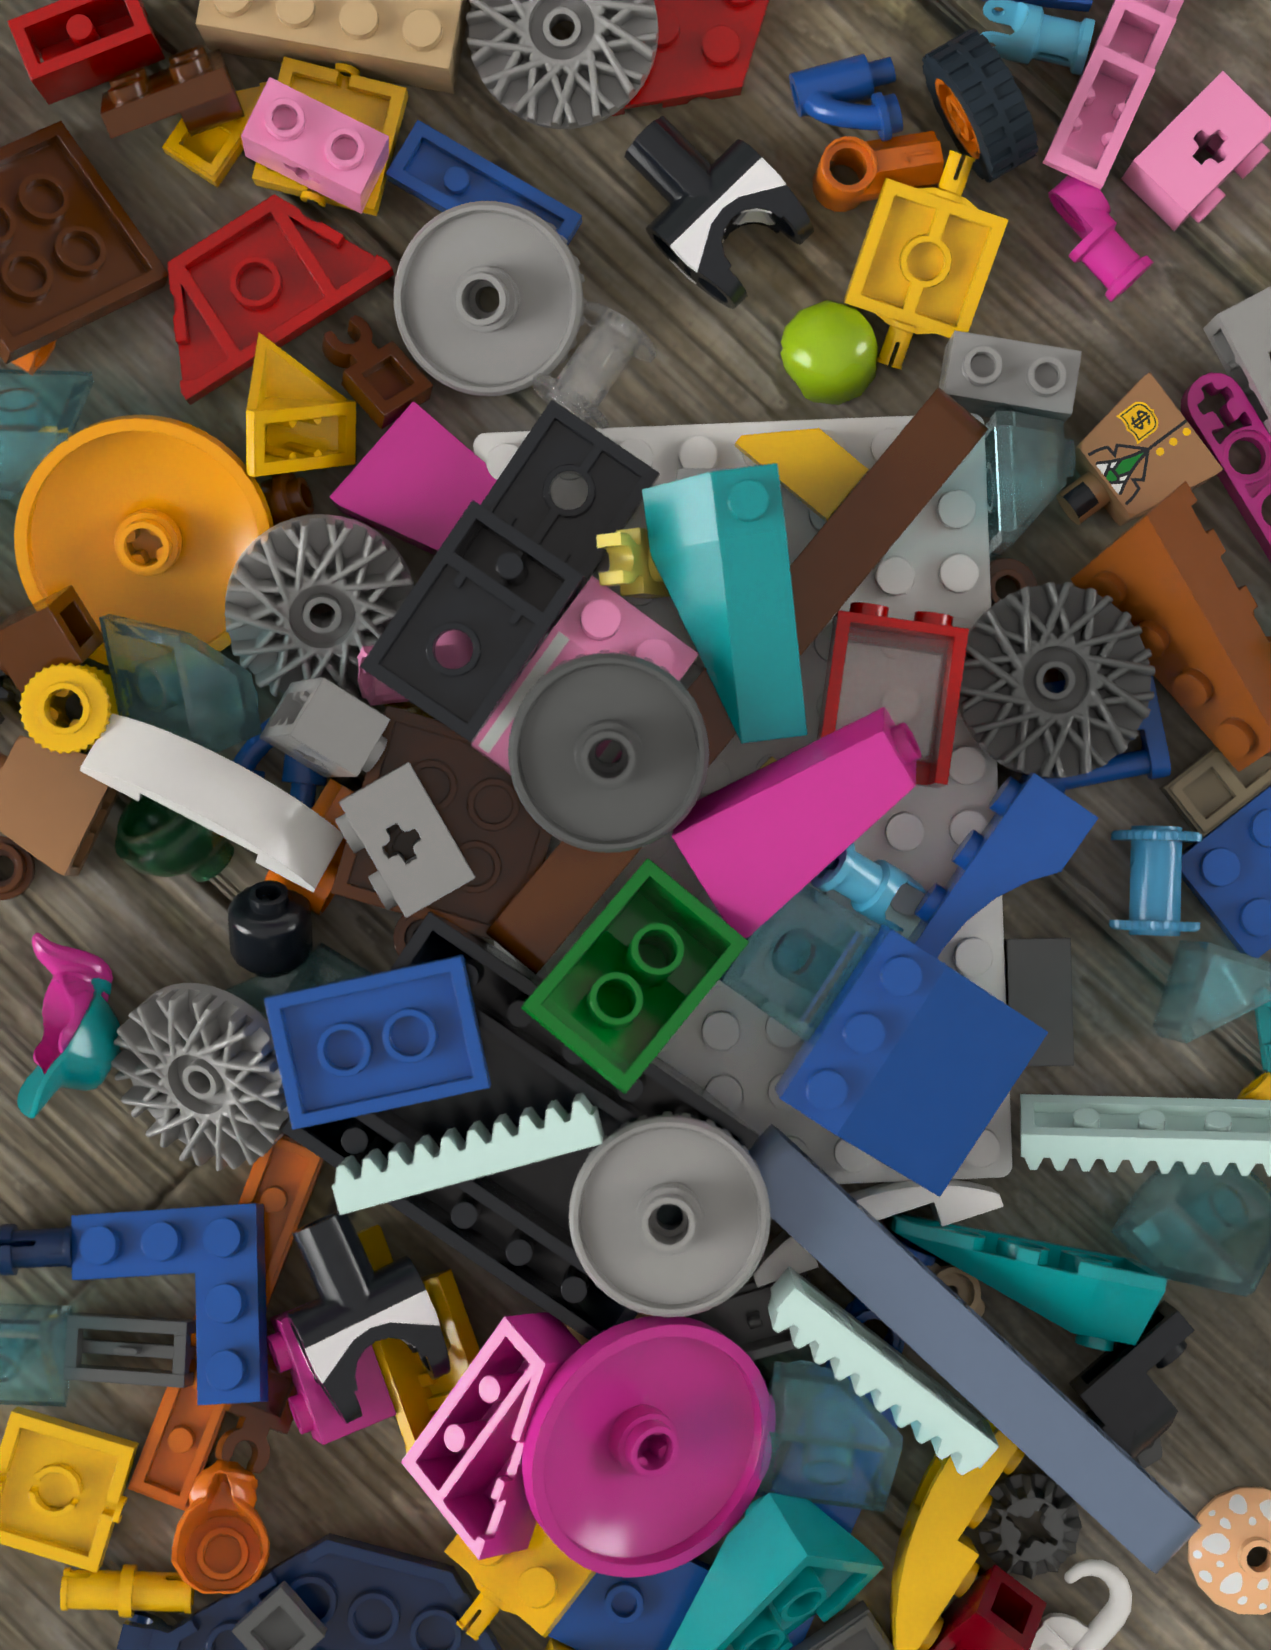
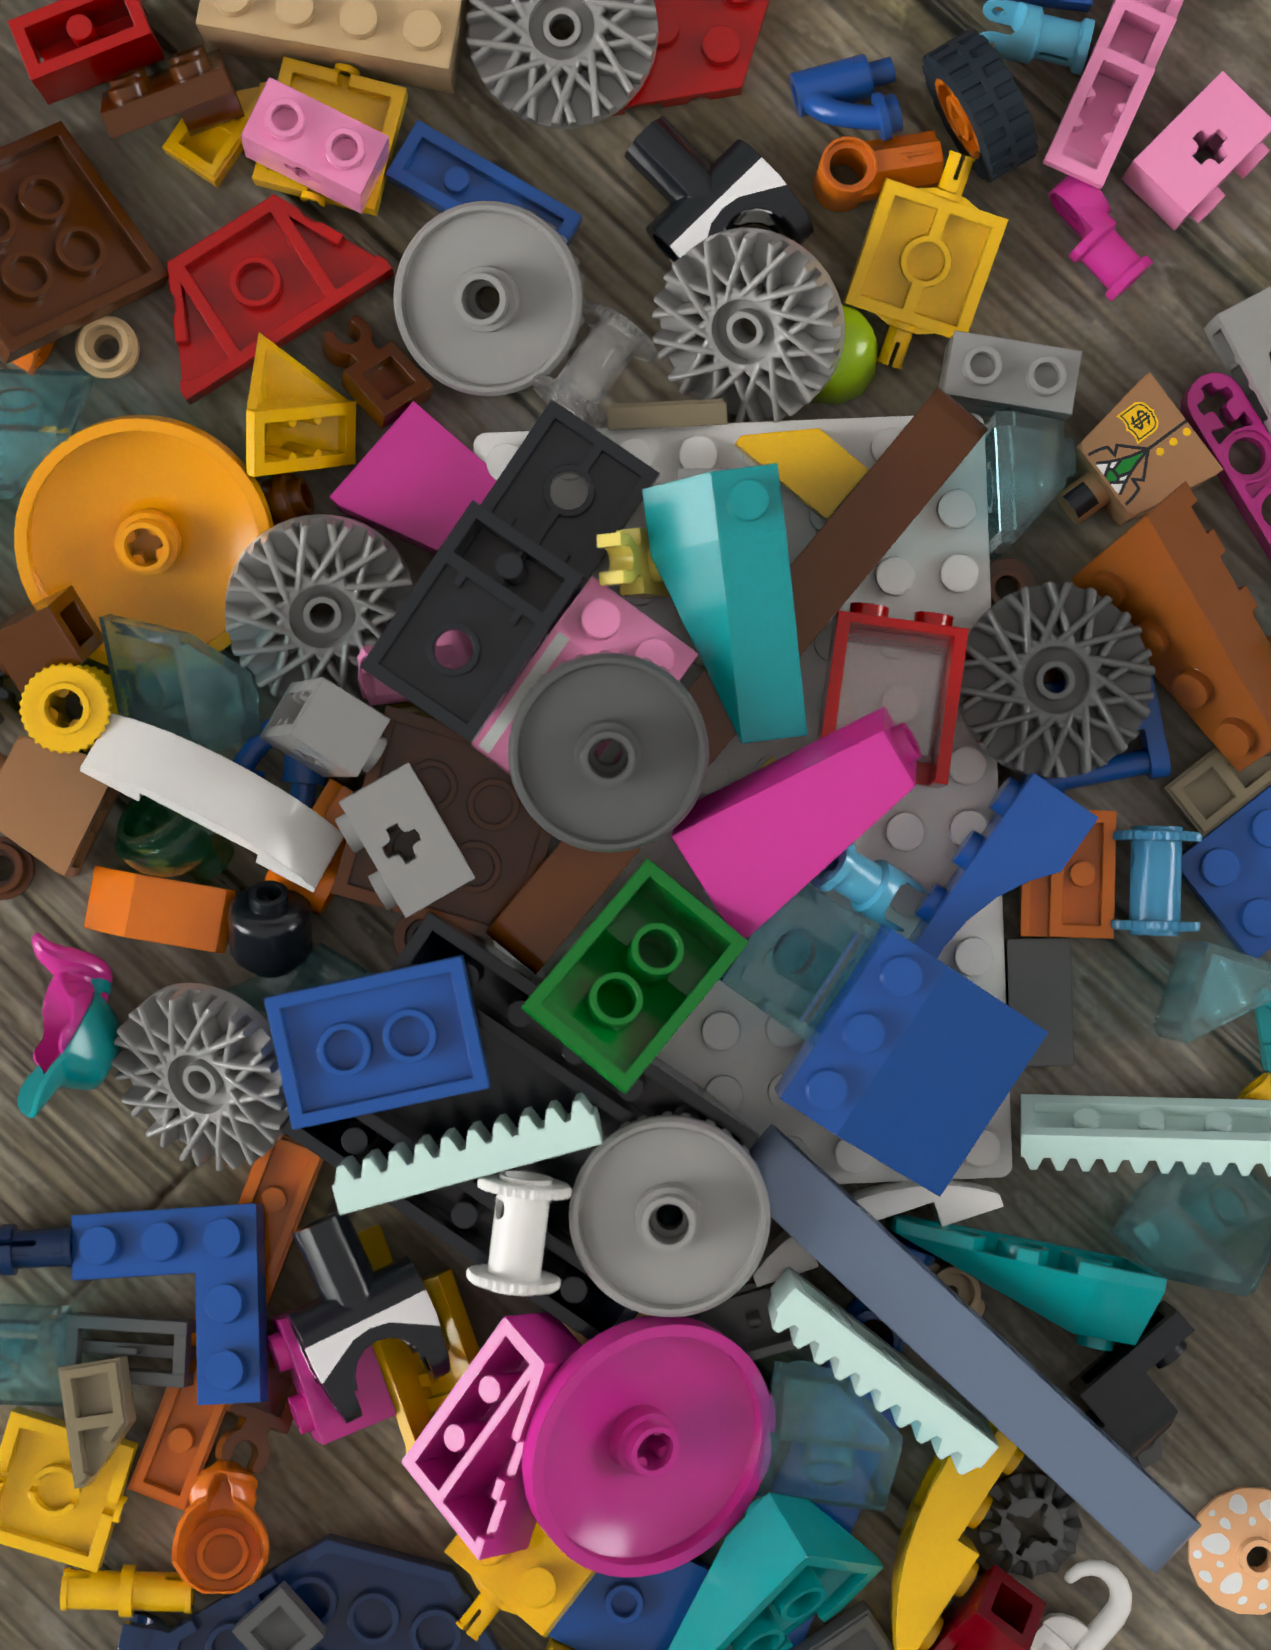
none -> dark tan tile [58,1355,136,1489]
none -> tan plate [75,316,140,380]
none -> orange slope [84,866,236,954]
none -> white hose [466,1170,572,1296]
none -> dark tan tile [607,399,728,430]
none -> light grey wheel [652,228,845,423]
none -> orange plate [1018,810,1117,939]

